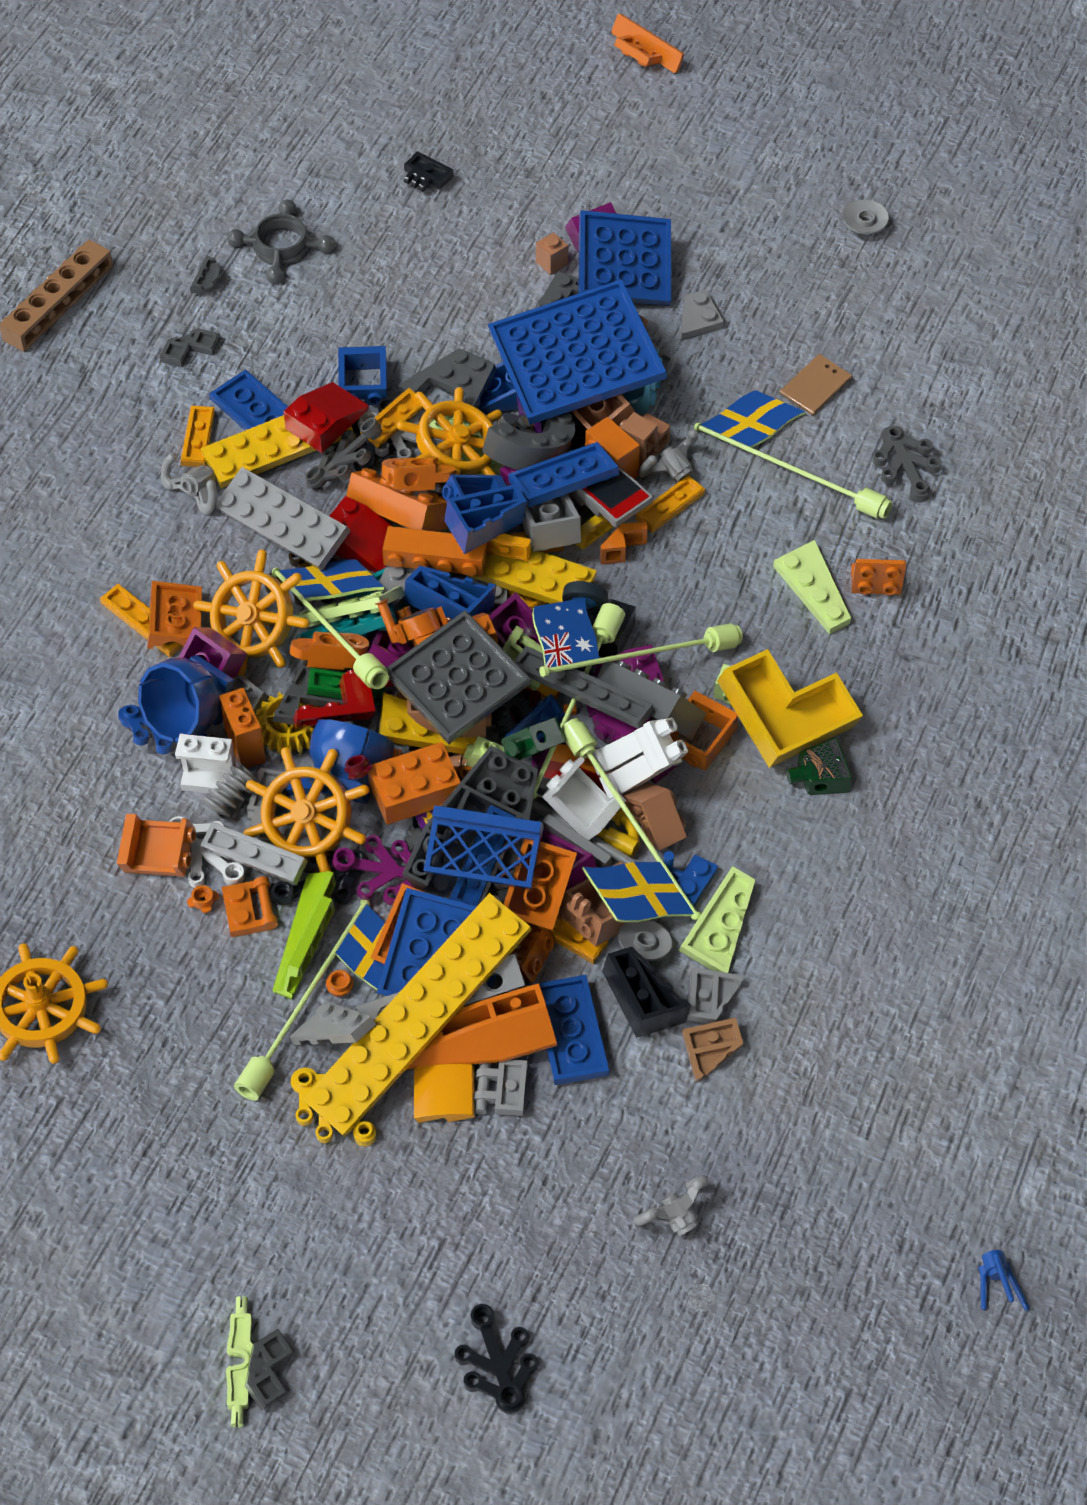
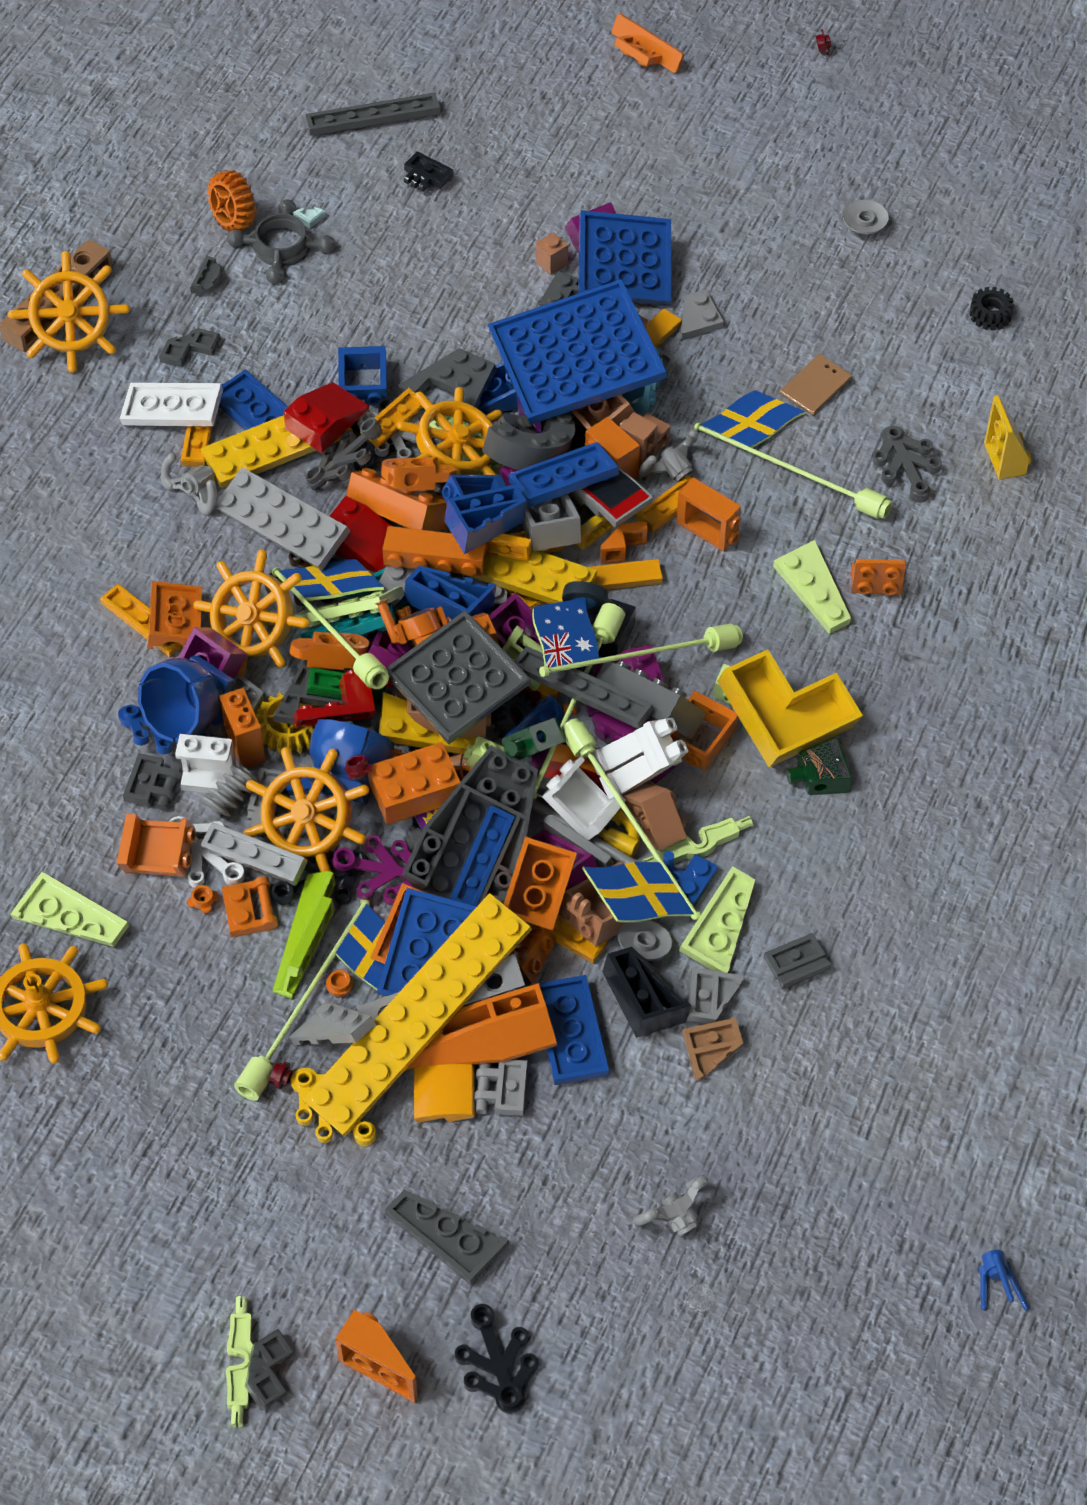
blue fence [423,805,543,889] -> none
none -> light orange piece [8,251,131,373]
none -> yellowish green wing [10,872,130,947]
none -> white plate [120,383,223,426]
none -> dark grey plate [123,753,182,810]
none -> orange gear [206,170,257,232]
none -> dark red plate [270,1061,293,1089]
none -> light aqua tile [293,207,326,229]
none -> dark grey plate [306,92,440,136]
none -> orange slope [335,1309,418,1403]
none -> dark grey wing [385,1190,509,1285]
none -> light orange tile [589,559,663,590]
none -> yellowish green piece [642,816,753,864]
none -> light orange tile [646,309,682,347]
none -> orange window [676,477,742,552]
none -> dark grey plate [764,933,831,989]
none -> dark red plate [815,29,832,55]
none -> black tyre [969,287,1014,330]
none -> yellow slope [984,395,1031,480]

